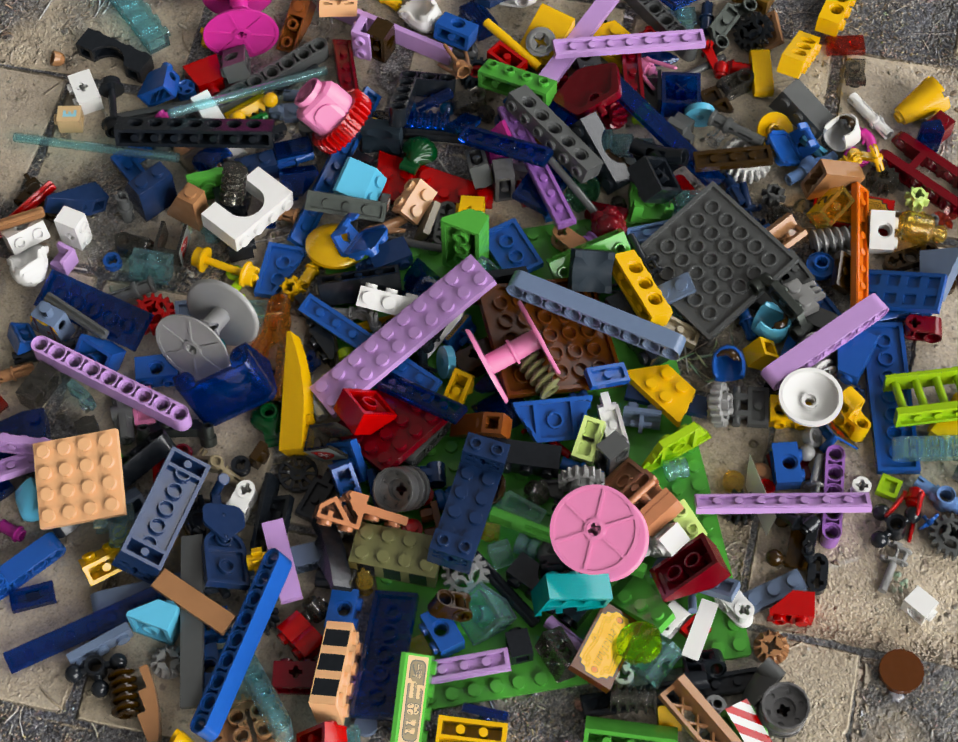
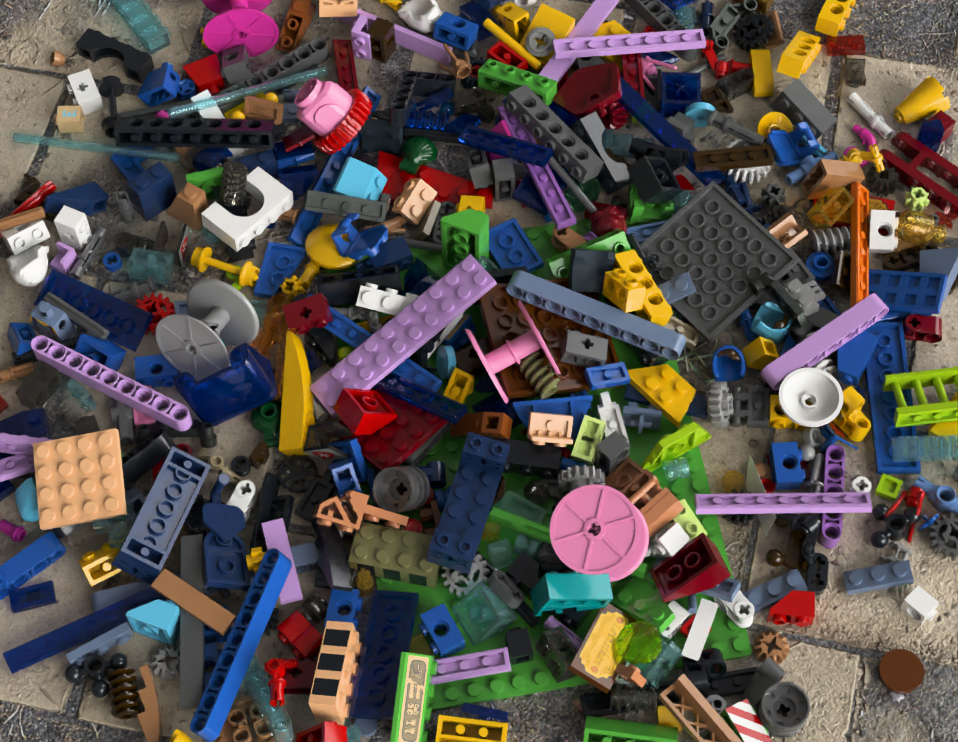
dark brown piece [427,589,473,622] -> none
white piece [823,113,861,152] -> none
none -> flat silver pin [69,226,109,281]
none -> medium nougat plate [244,96,284,125]
none -> red pin [264,658,298,707]
none -> dark red piece [282,126,316,152]
none -> dark red brick [282,293,333,335]
none -> dark grey beam [487,570,525,609]
none -> yellow torso [492,2,530,44]
none -> light nougat bracket [527,411,573,447]
none -> dark grey brick [560,330,608,368]
none -> yellow brick [602,268,646,313]
none -> nougat plate [615,663,647,688]
none -> sand blue plate [843,560,914,595]

